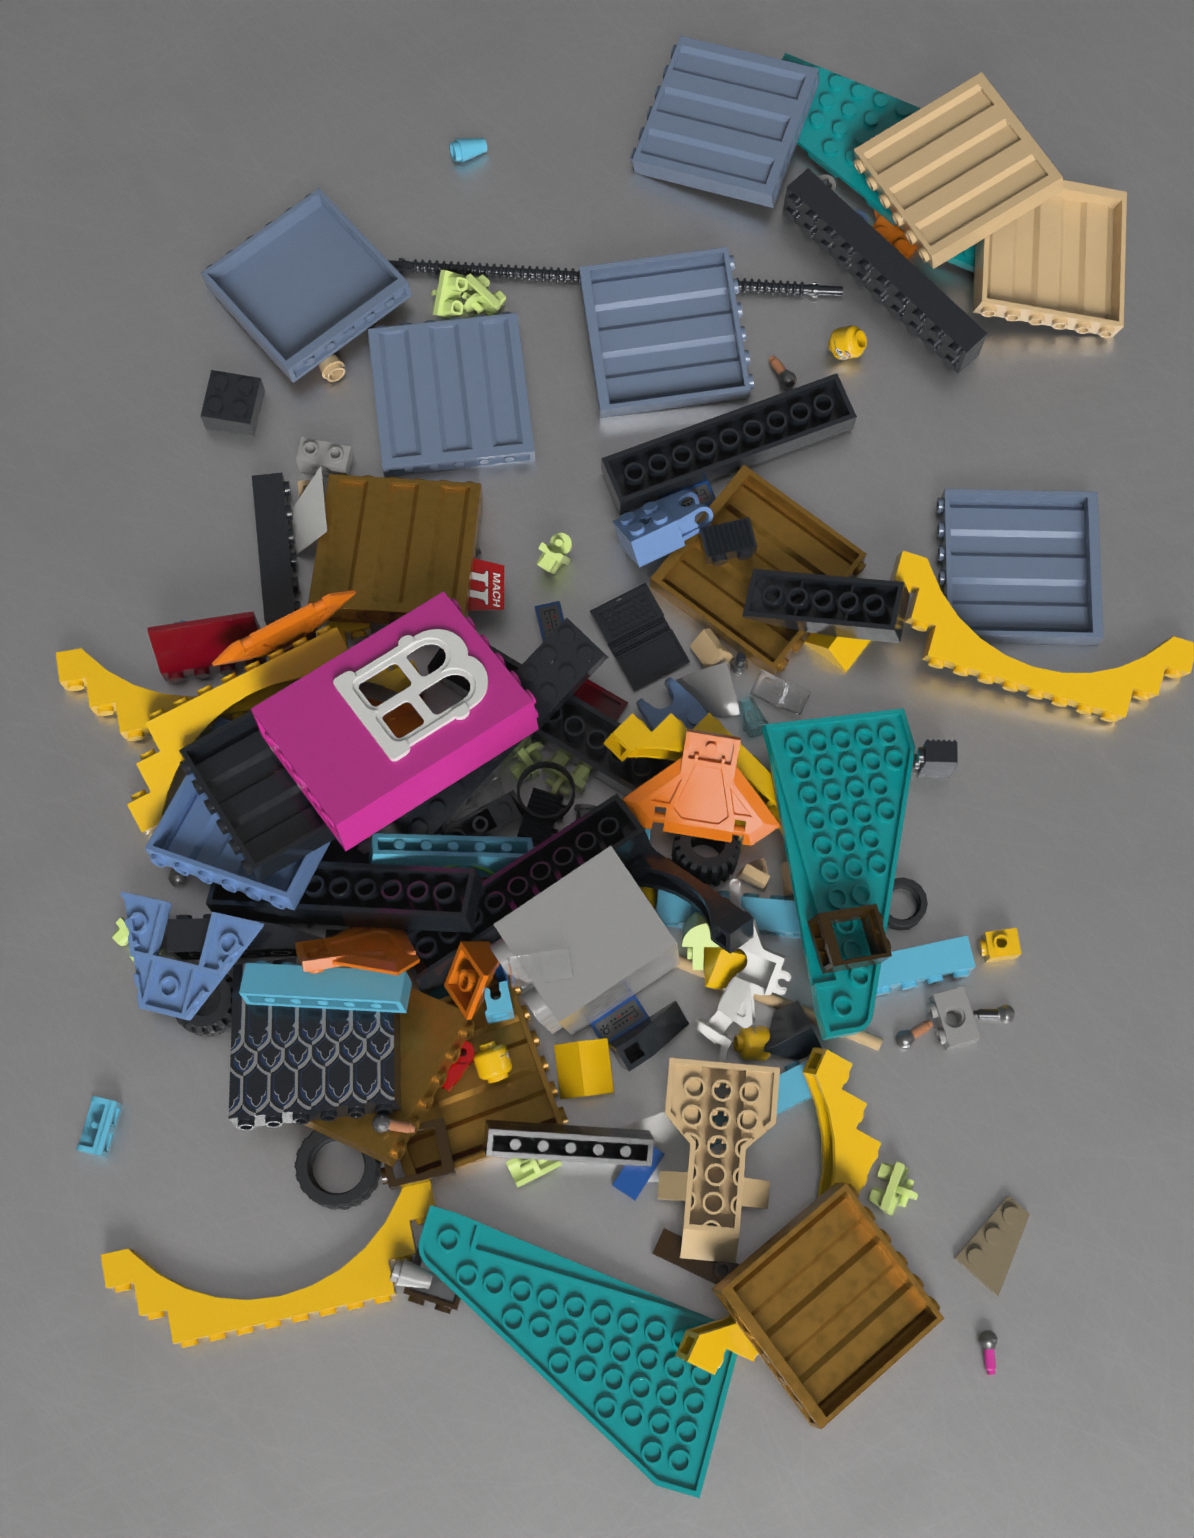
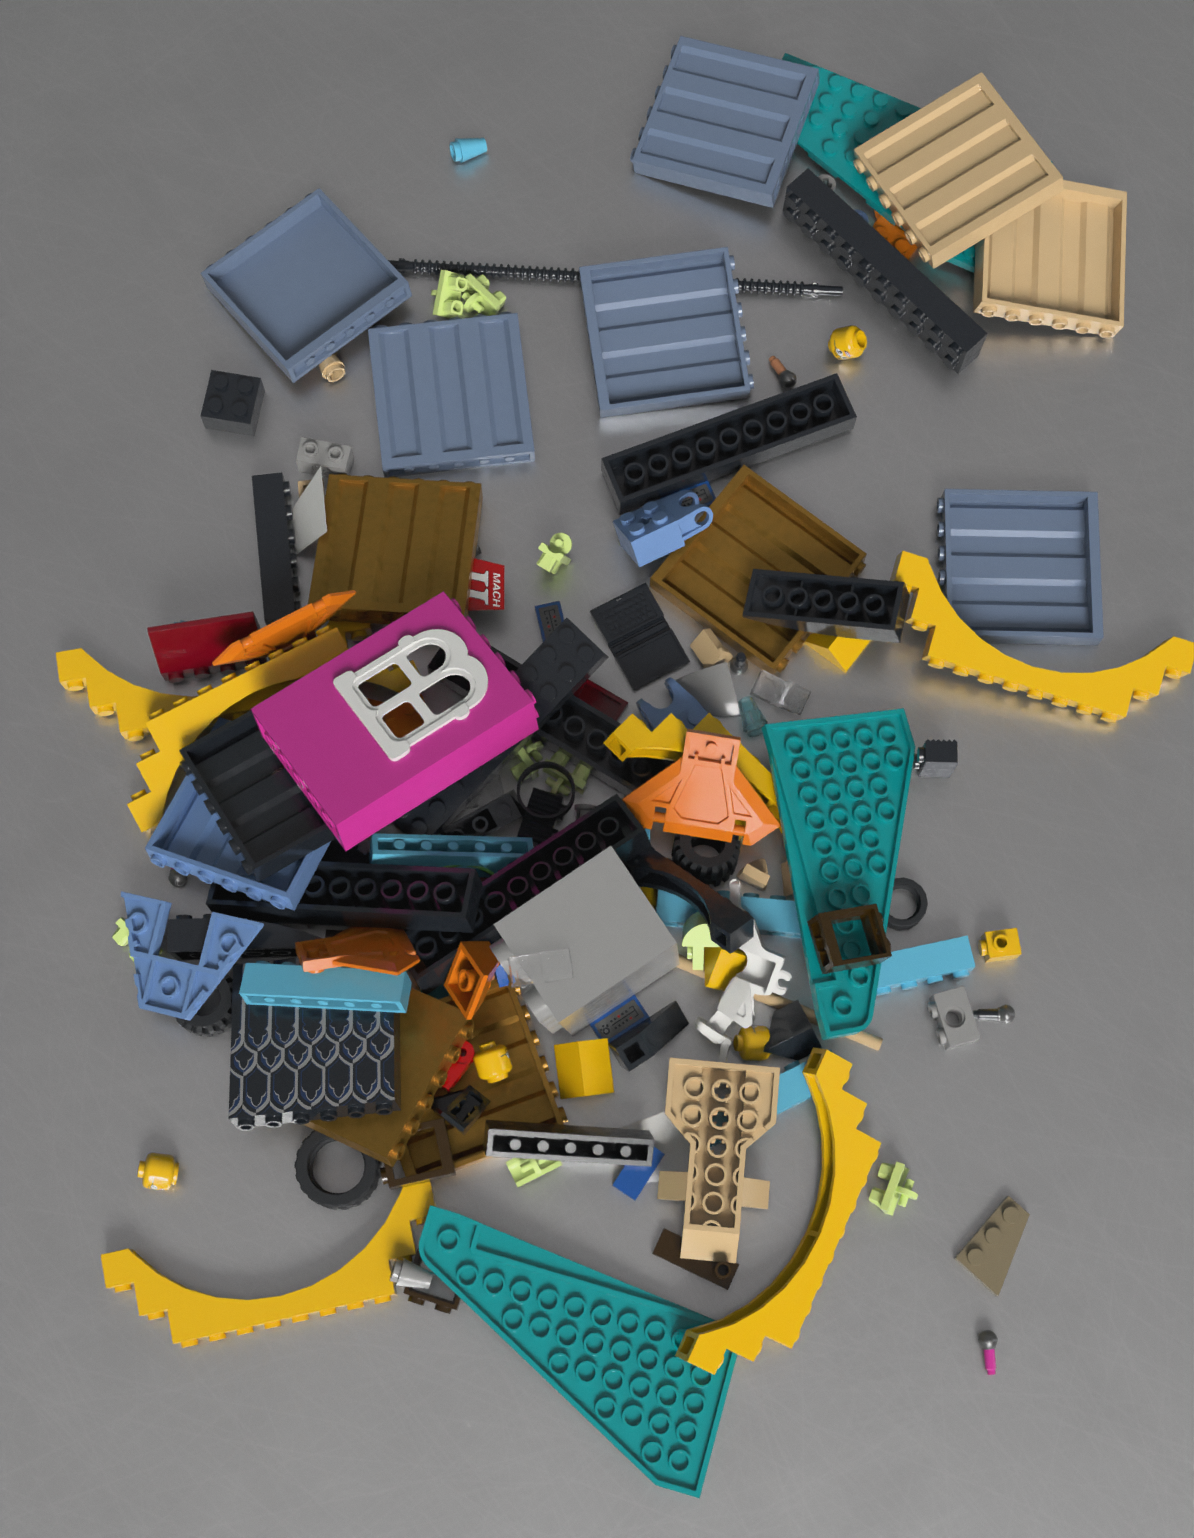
medium azure hinge [76,1096,122,1158] -> none
piece [372,1114,416,1133] -> none
medium azure hinge [484,981,515,1024] -> none
black brick [698,517,757,566] -> none
pearl gold panel [712,1182,945,1429] -> none
piece [895,1019,933,1049] -> none
none -> yellow head [137,1152,179,1191]
none -> black slope [430,1084,491,1136]

